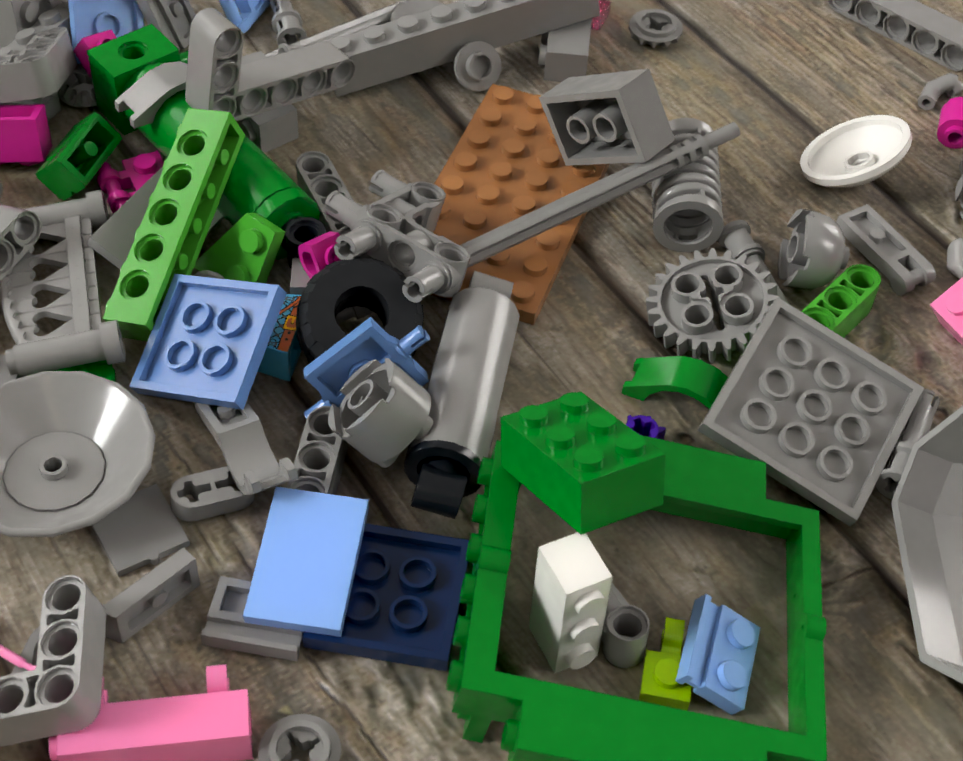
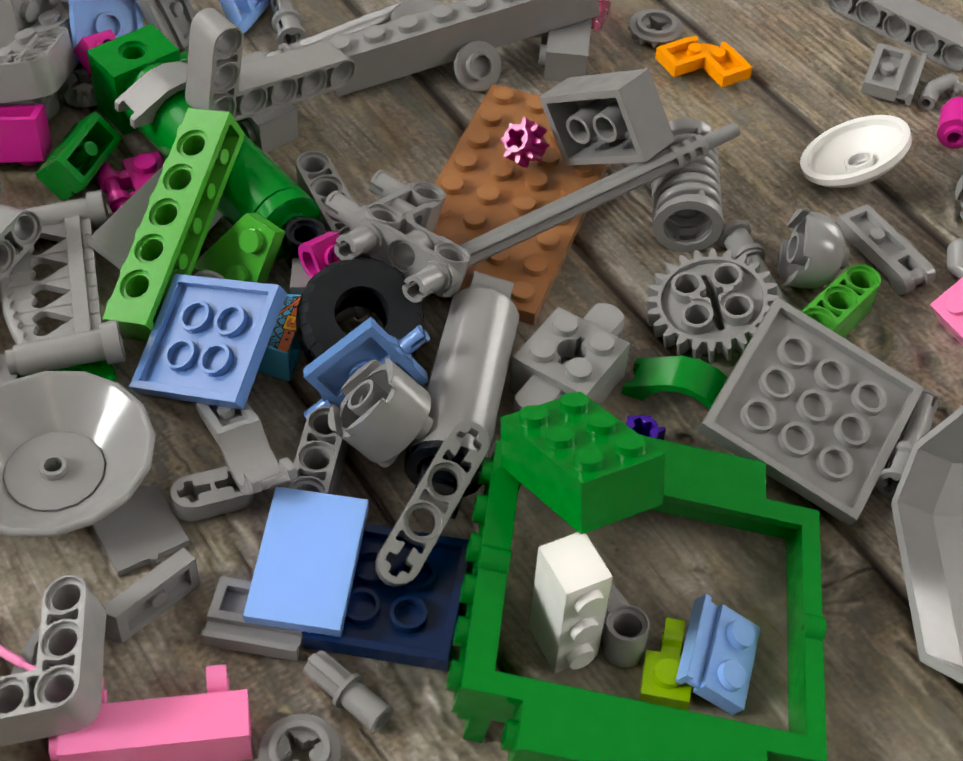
none -> light grey axle [304,650,393,733]
none -> light grey beam [375,421,490,587]
none -> dark pink gear [501,117,550,168]
none -> light grey brick [510,303,630,413]
none -> light orange plate [655,36,753,88]
none -> light grey plate [860,43,927,106]

